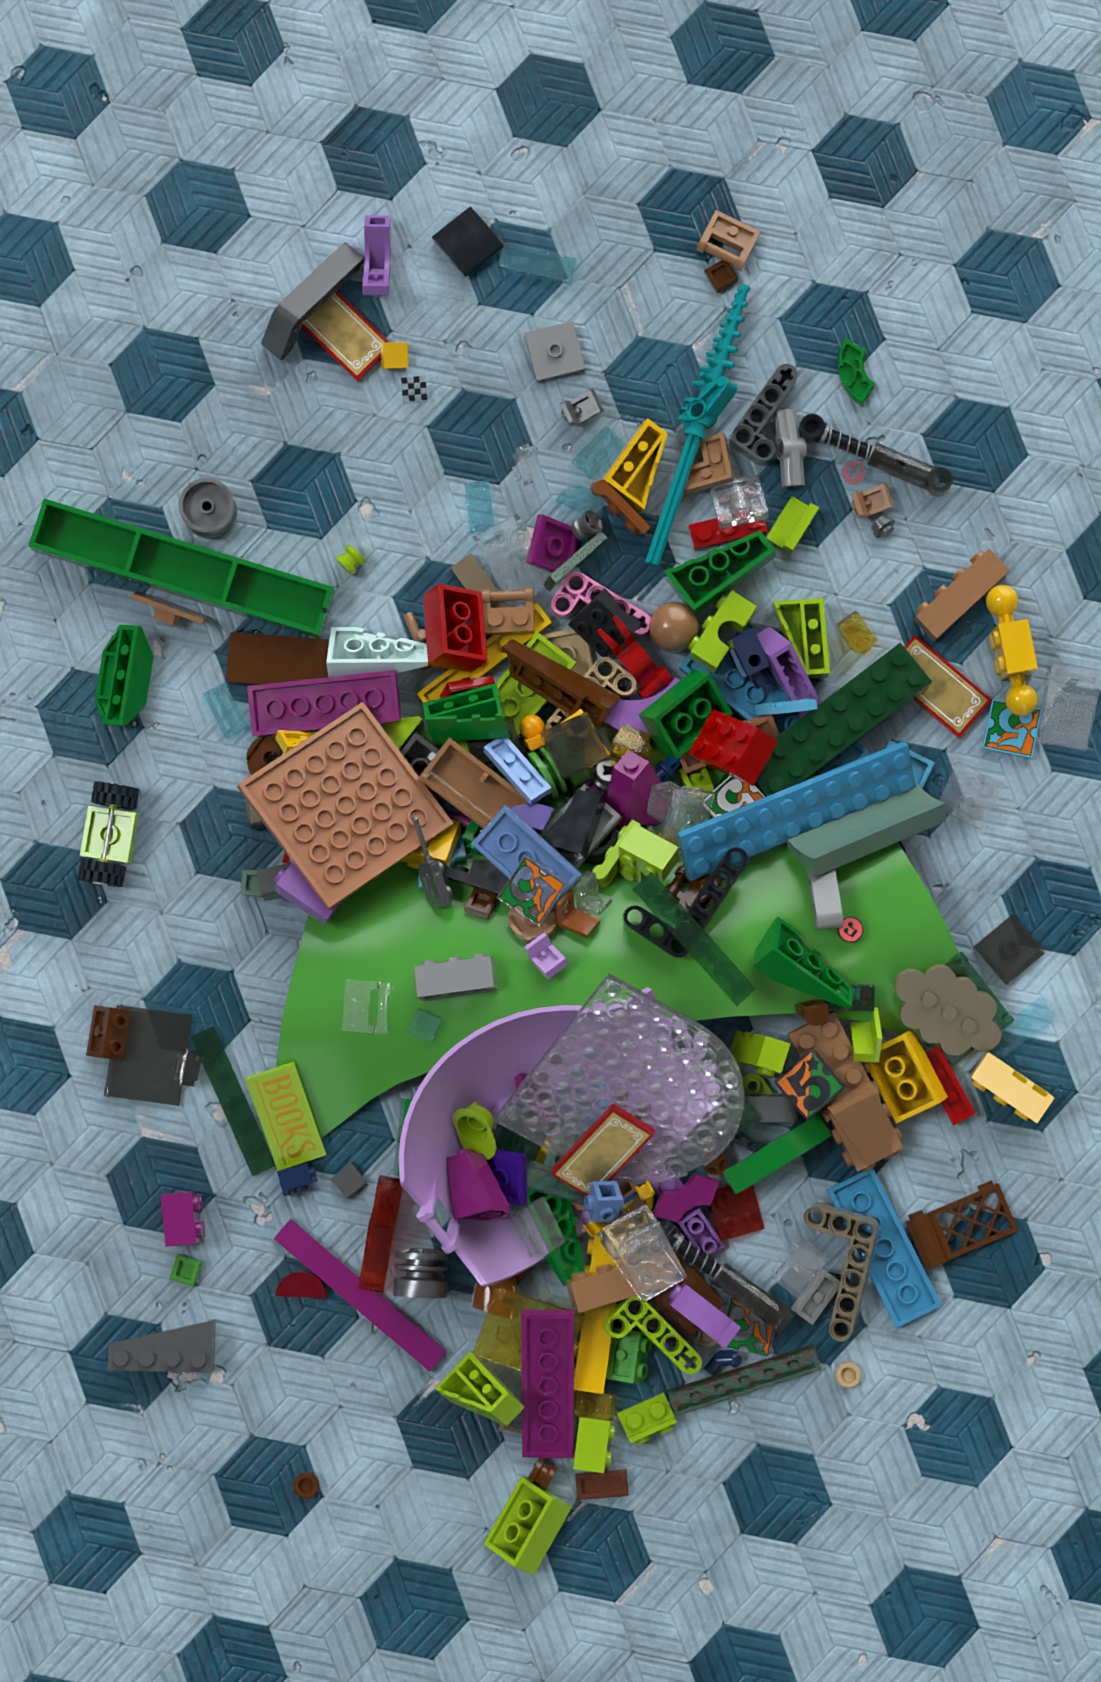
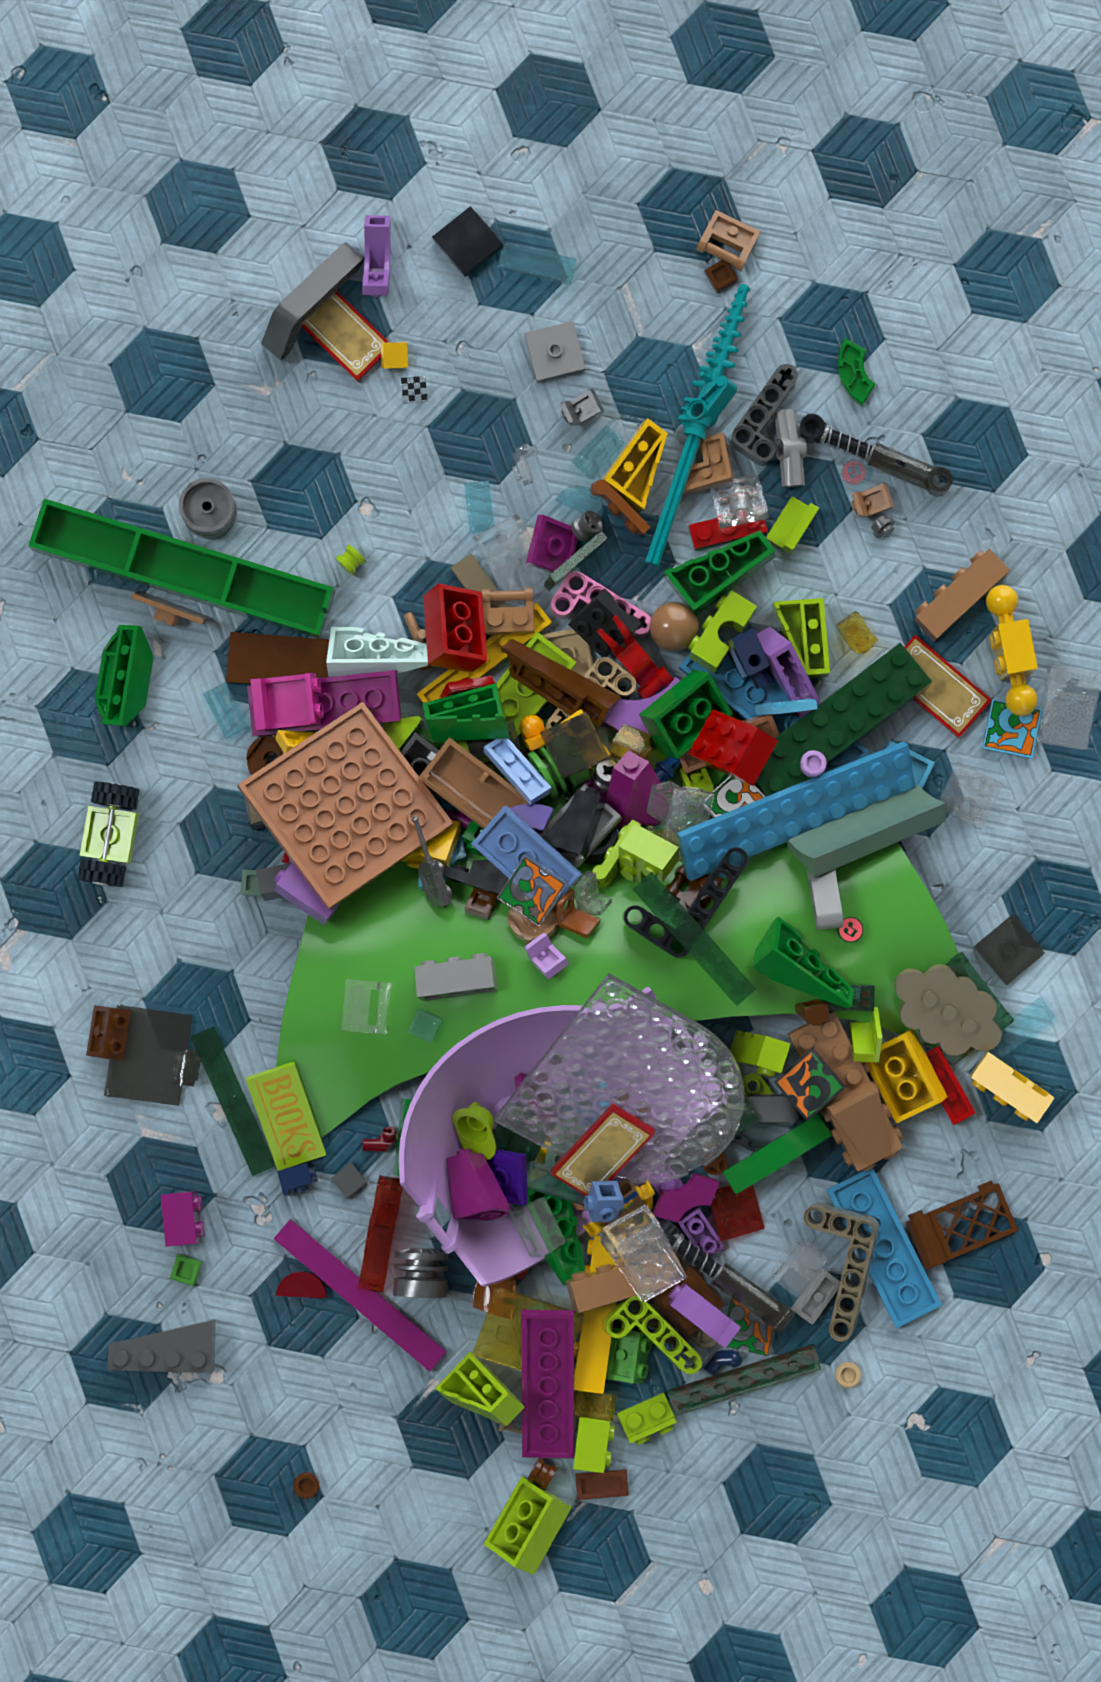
none -> dark pink panel [250,673,324,730]
none -> dark red arm [363,1126,397,1152]
none -> lavender tile [800,750,826,777]

